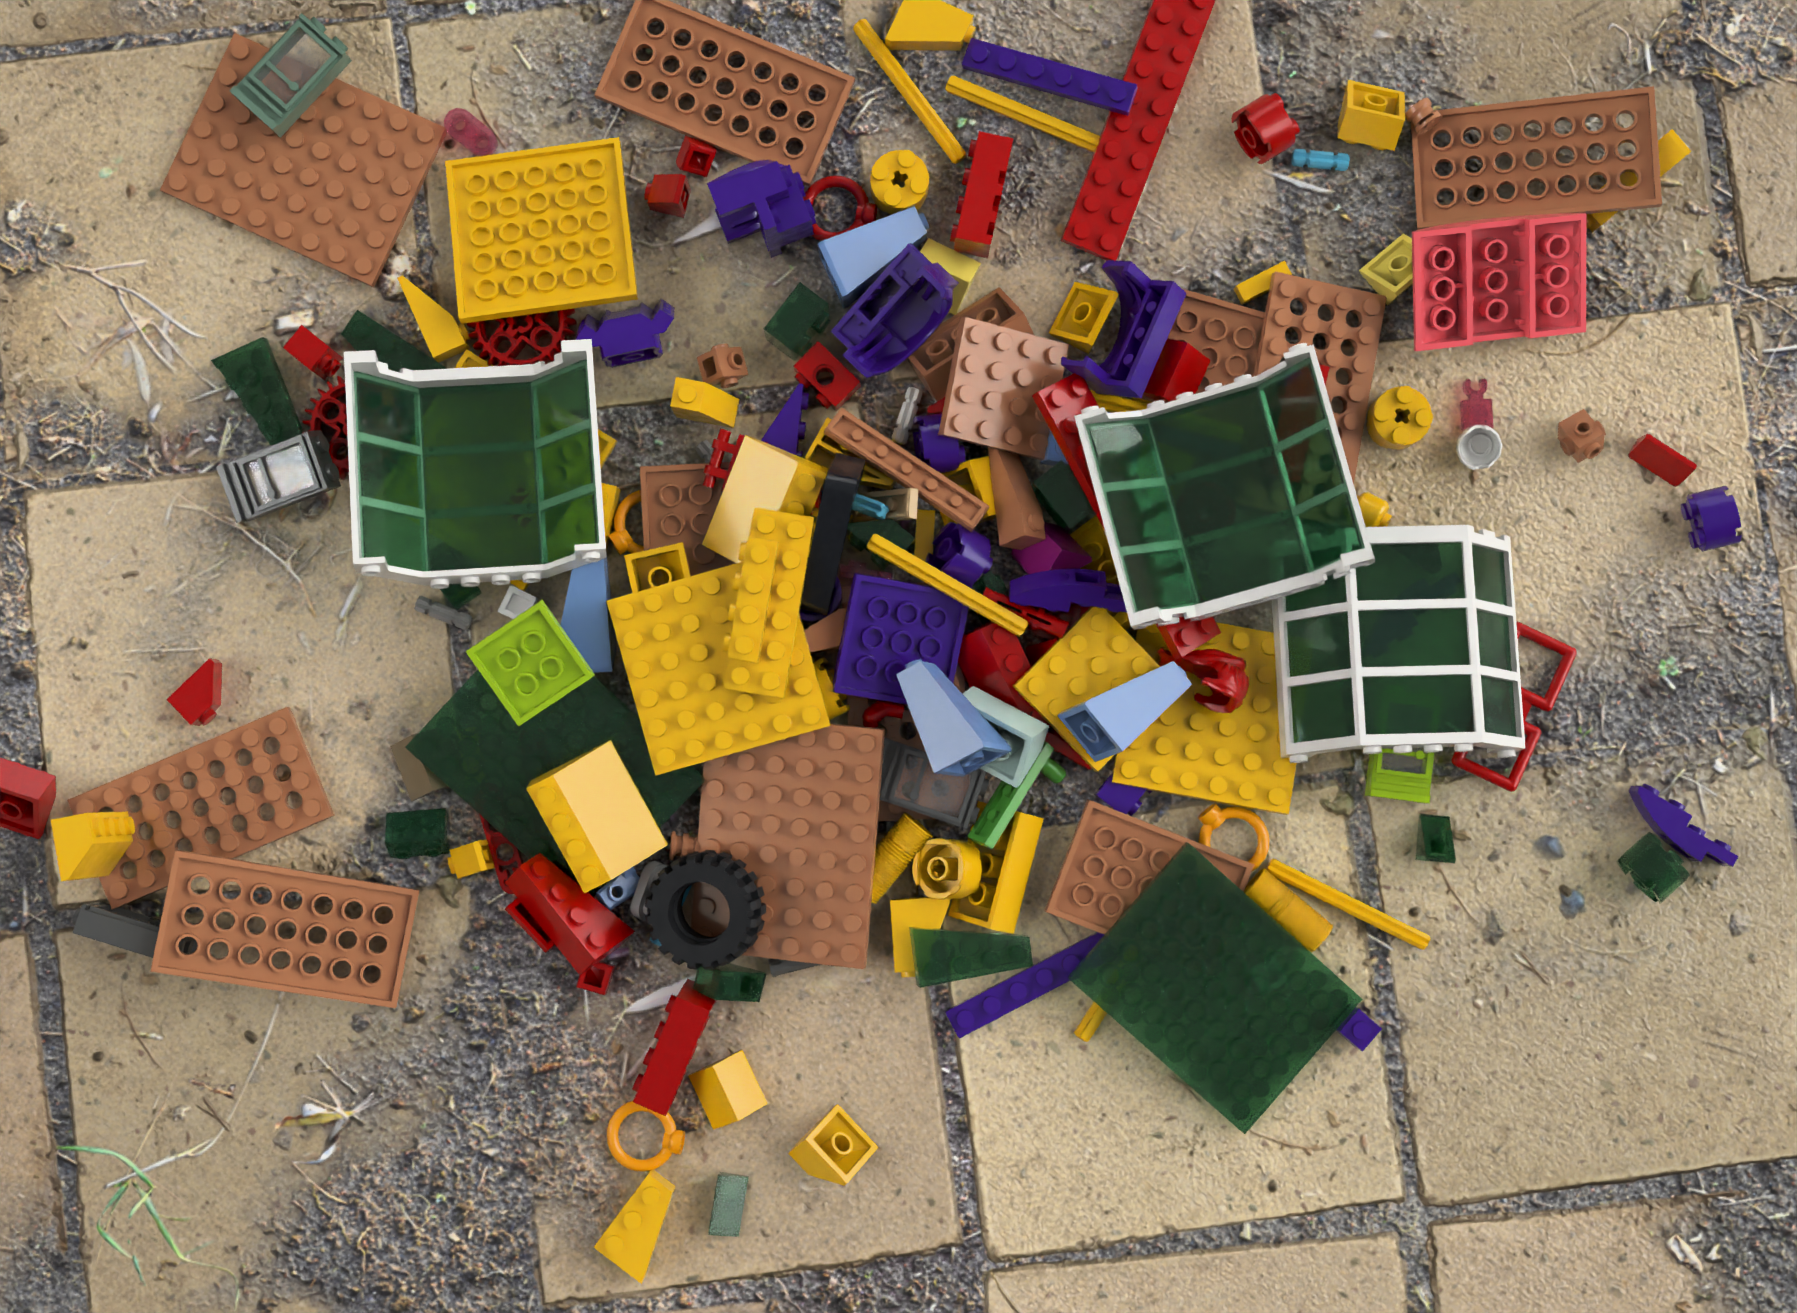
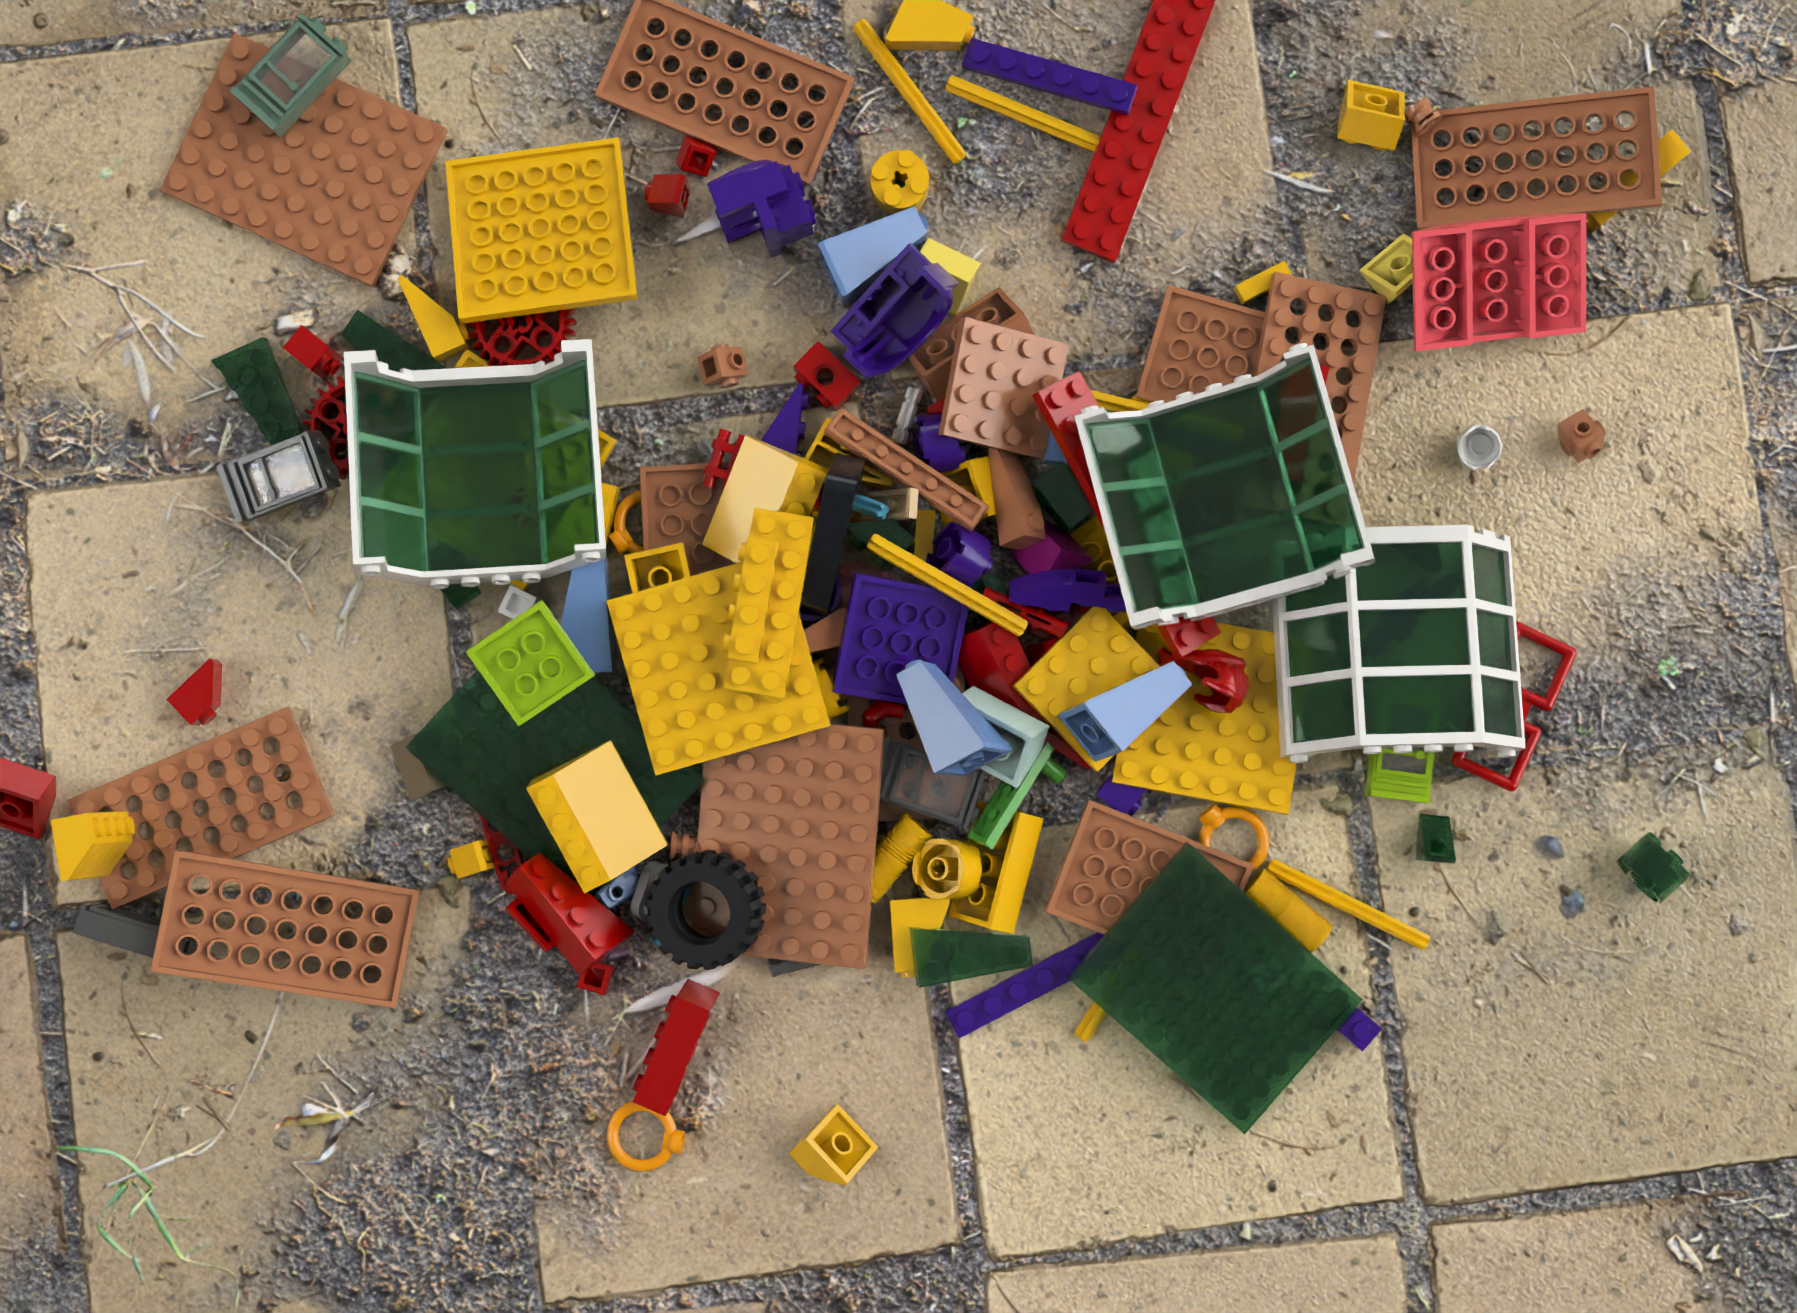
clear green bracket [385,808,450,860] -> none
light grey axle [414,596,473,630] -> none
clear pink plate [444,108,498,157] -> none
dark purple slope [576,299,675,368] -> none
yellow wedge [594,1170,676,1284] -> none
yellow slope [670,377,739,428] -> none
yellow slope [688,1049,768,1130] -> none
clear green slope [693,963,767,1002] -> none
clear green slope [708,1172,749,1237] -> none
clear green brick [764,282,830,361] -> none
red piece [803,175,877,241] -> none
red wedge [950,131,1013,258] -> none
yellow slope [1049,282,1119,354] -> none
dark purple piece [1061,260,1187,398] -> none
red slope [1143,338,1211,403] -> none
red brick [1231,93,1300,164] -> none
medium azure axle [1291,149,1350,171] -> none
yellow head [1345,492,1392,527] -> none
yellow brick [1366,386,1433,450] -> none
clear pink plate [1460,378,1494,431] -> none
red slope [1628,434,1697,487] -> none
dark purple slope [1629,784,1739,867] -> none
dark purple brick [1681,486,1742,552] -> none

